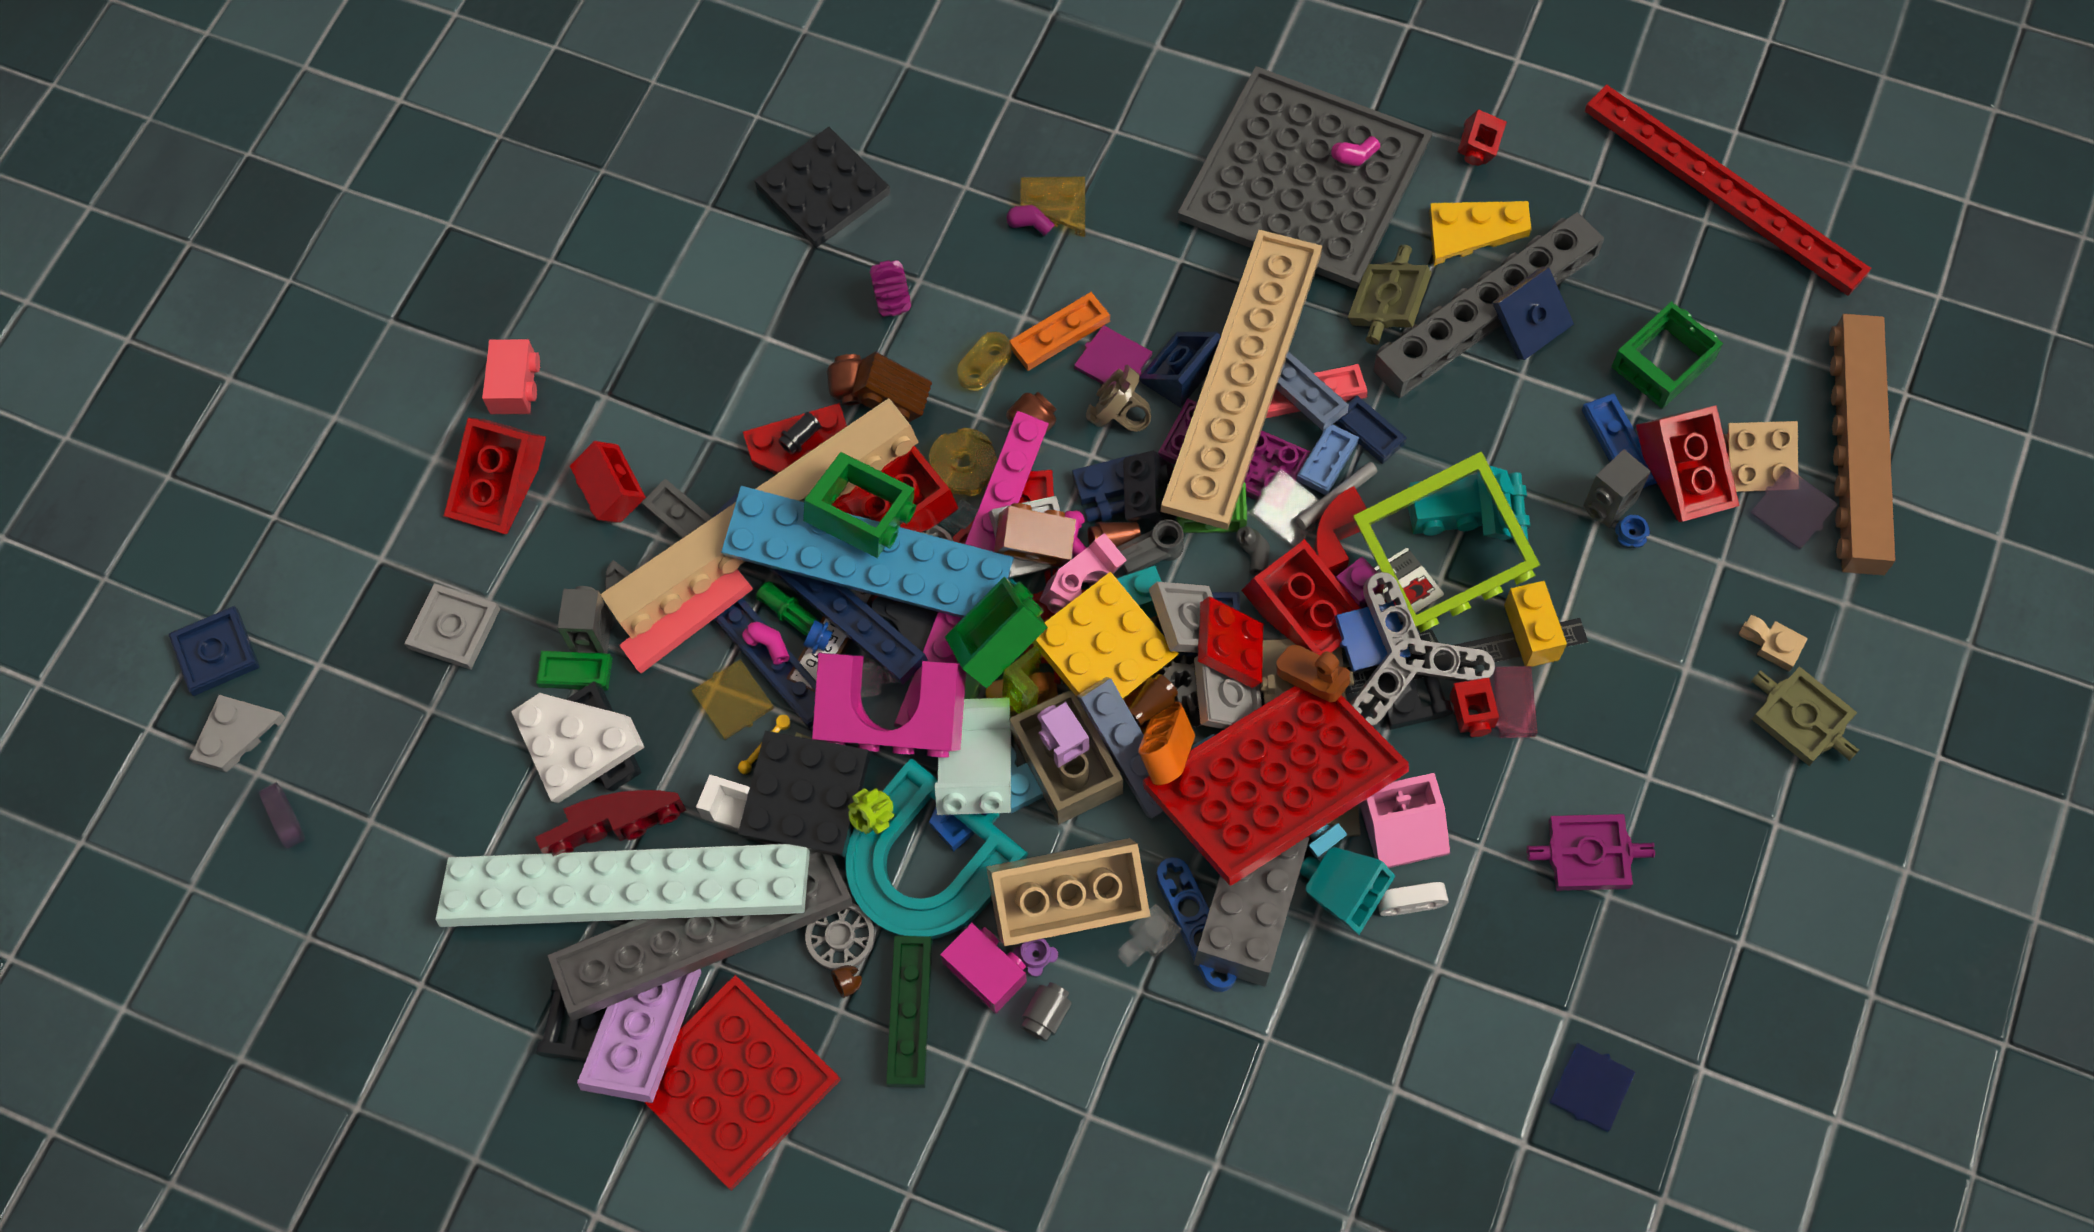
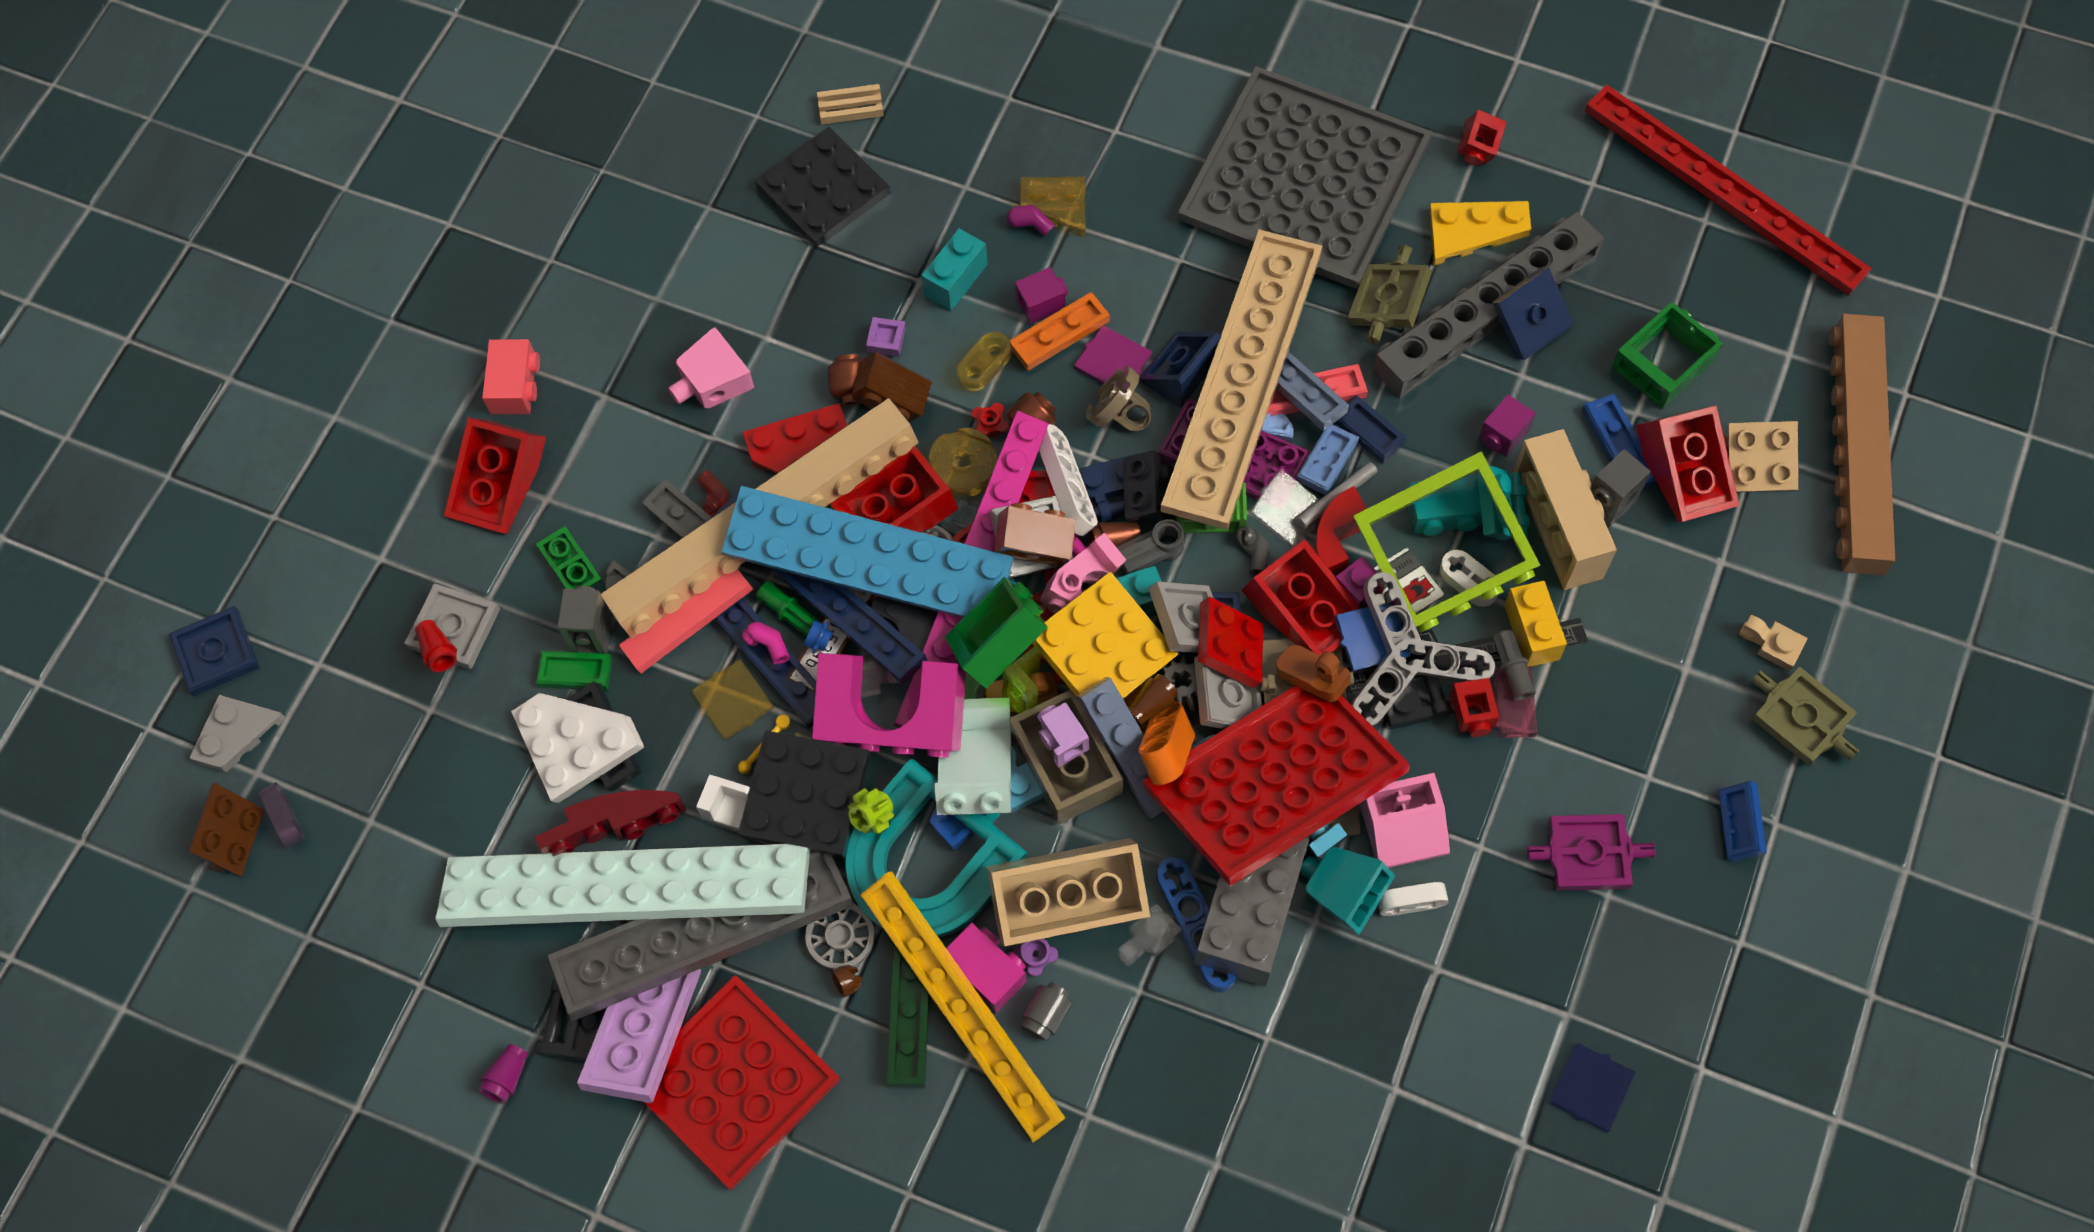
red brick [570,441,646,523] -> none
black pin [778,412,822,455] -> none
green window [803,452,916,558] -> none
magenta gear [870,260,911,317] -> none
dark pink arm [1331,136,1381,166] -> none
blue plate [1615,515,1650,548] -> none
clear purple piece [1751,468,1838,550] -> none
none -> reddish brown hinge [188,783,265,877]
none -> red cone [415,620,457,672]
none -> magenta cone [478,1044,528,1104]
none -> green slope [536,526,602,589]
none -> bright pink torso [668,327,755,409]
none -> clear red arm [697,470,729,517]
none -> tan tile [817,84,884,125]
none -> yellow tile [860,871,1066,1142]
none -> medium lavender plate [866,317,906,357]
none -> teal brick [921,228,988,312]
none -> red plate [972,403,1009,437]
none -> magenta brick [1015,267,1068,324]
none -> white beam [1039,424,1098,536]
none -> light blue tile [1262,404,1294,442]
none -> white beam [1439,550,1498,607]
none -> magenta brick [1479,394,1536,457]
none -> dark grey axle [1493,630,1536,701]
none -> tan brick [1513,429,1617,590]
none -> blue plate [1718,781,1767,862]

